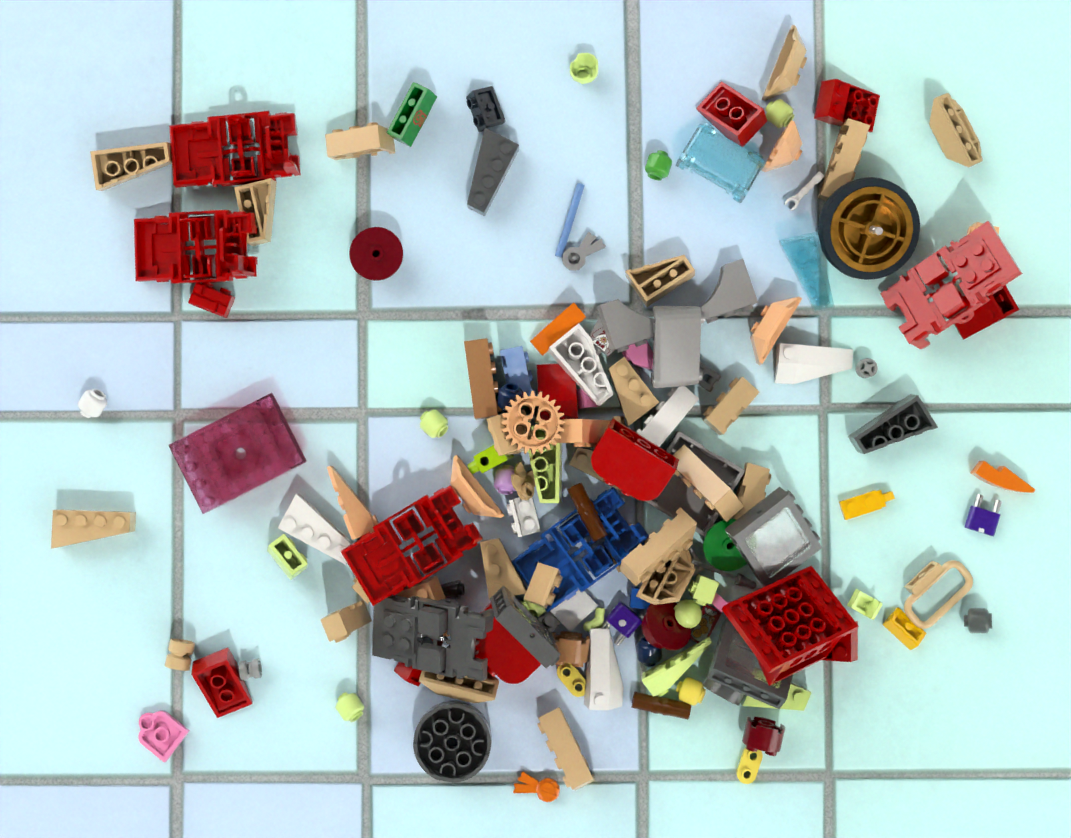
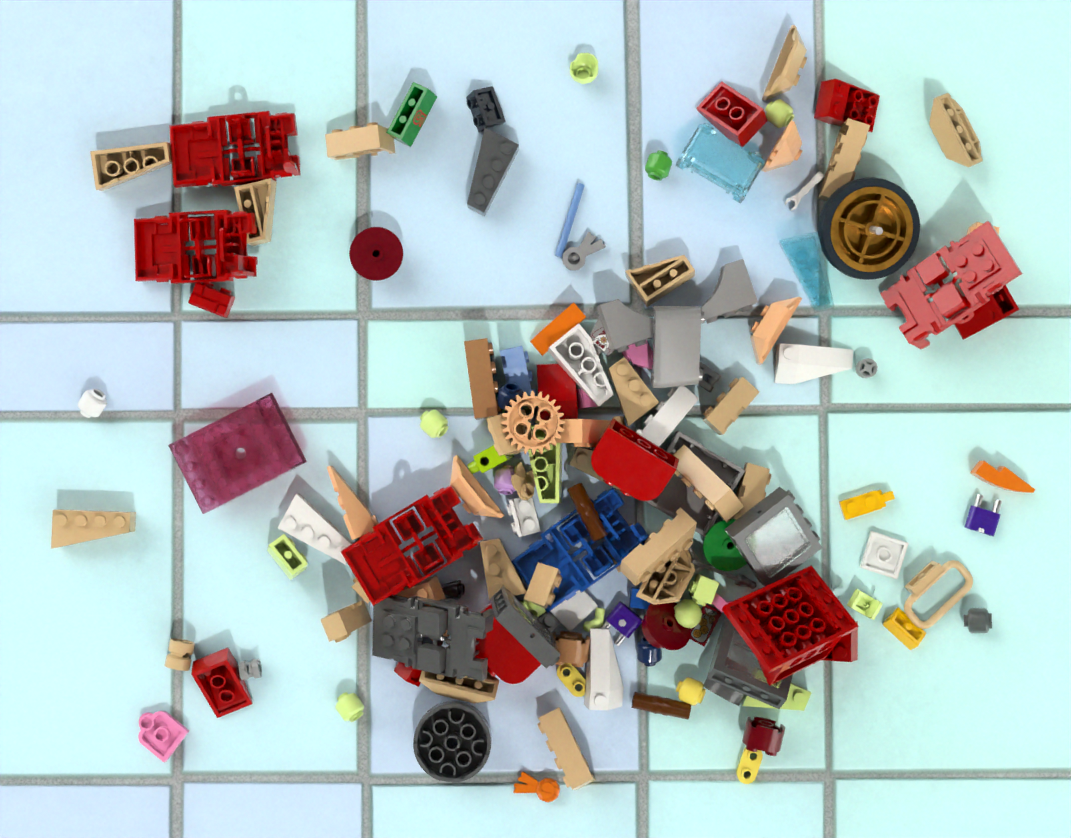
yellowish green wedge [642,636,712,697] -> none
dark grey wedge [848,394,938,454] -> none
none -> white tile [860,531,909,579]

